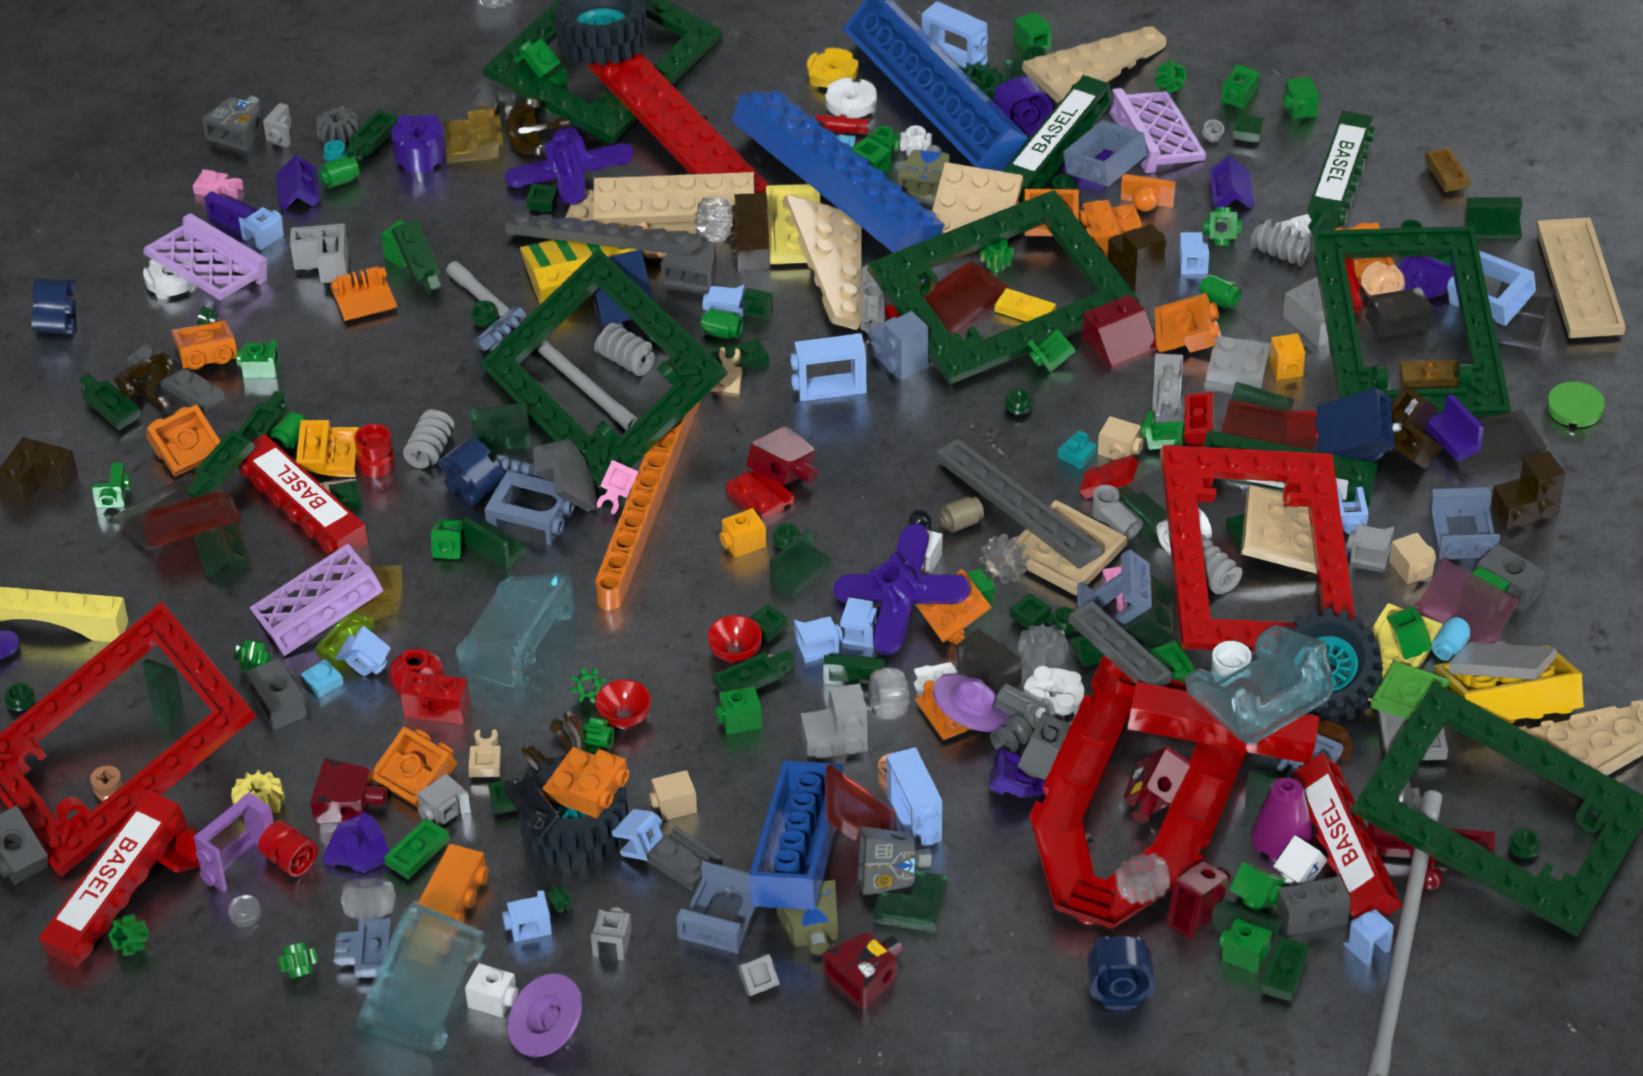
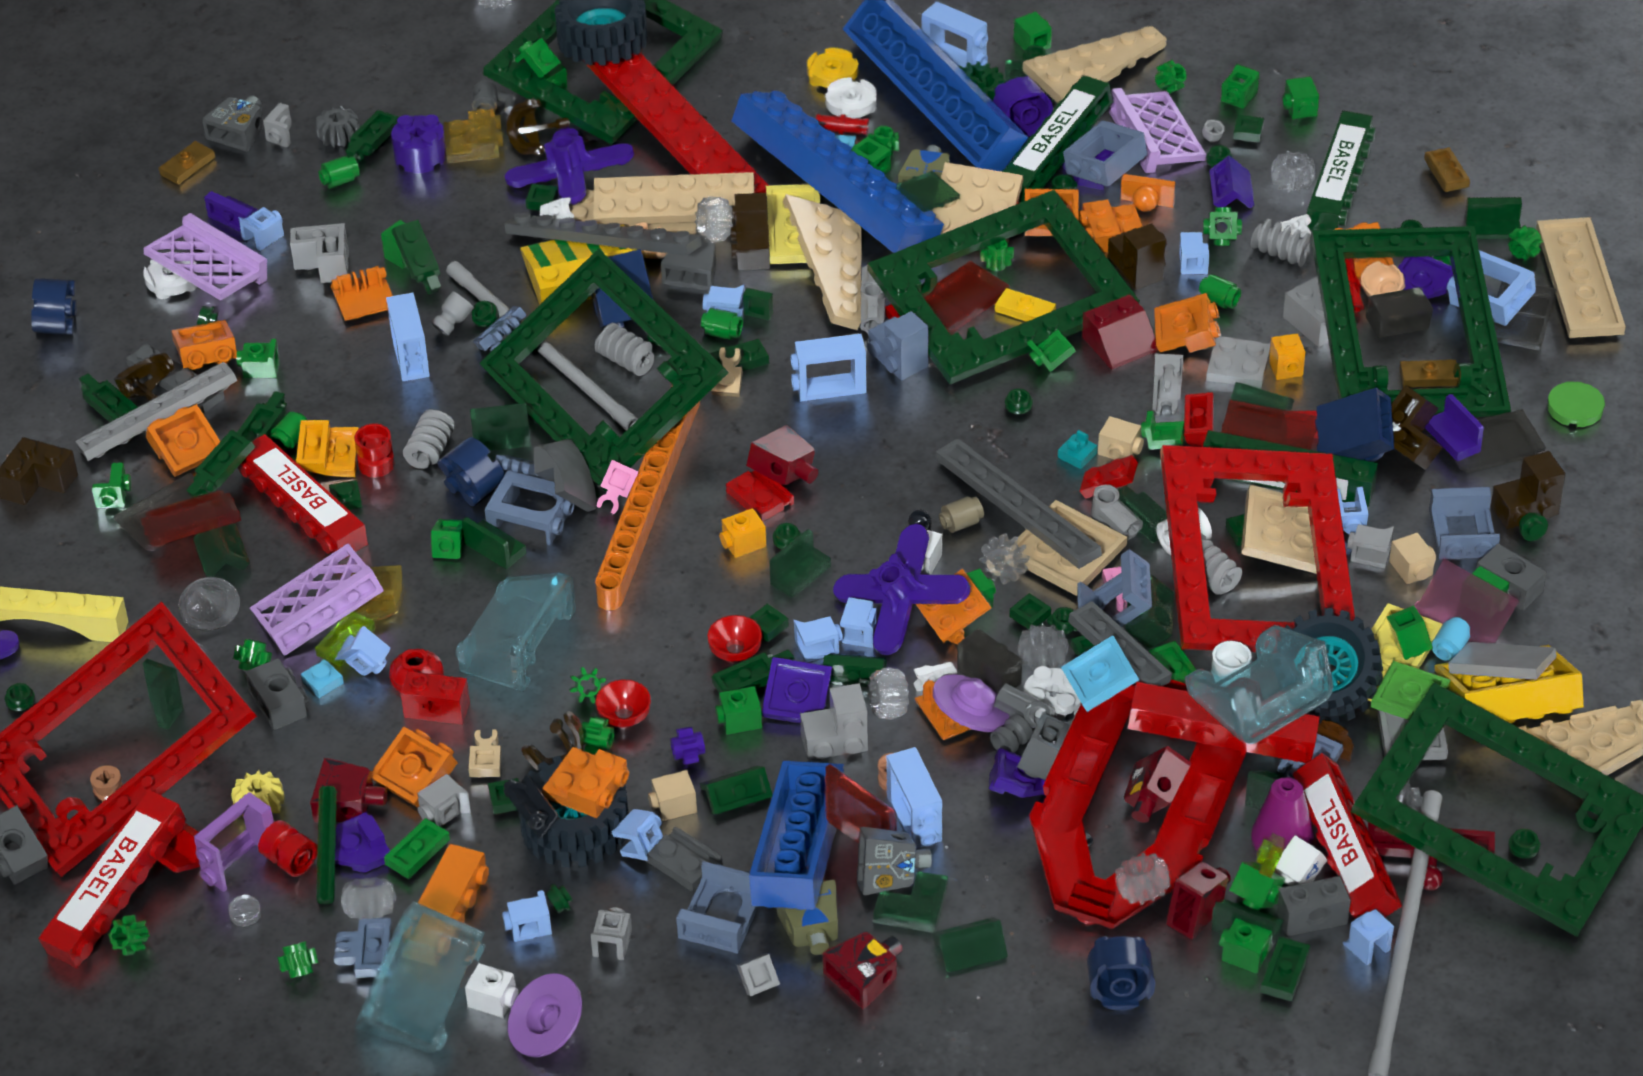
bright pink plate [193,169,244,199] -> none
dark purple panel [276,155,320,210] -> none
teal plate [323,140,347,161] -> none
white gear [900,126,931,156] -> none
none -> light grey plate [75,362,237,461]
none -> pearl gold plate [159,141,215,185]
none -> clear hat [178,577,240,631]
none -> dark green axle [316,786,337,904]
none -> light blue window [386,293,430,382]
none -> light grey piece [431,291,474,336]
none -> white piece [540,197,574,219]
none -> dark purple gear [670,727,705,765]
none -> dark green panel [699,766,773,815]
none -> dark purple plate [761,657,832,723]
none -> clear green piece [896,171,960,212]
none -> clear green panel [932,917,1008,972]
none -> medium azure plate [1061,635,1139,712]
none -> dark green plate [1206,145,1233,167]
none -> clear neon green plate [1256,833,1284,878]
none -> clear gear [1271,150,1316,193]
none -> green gear [1508,225,1543,261]
none -> dark green plate [1519,513,1548,541]

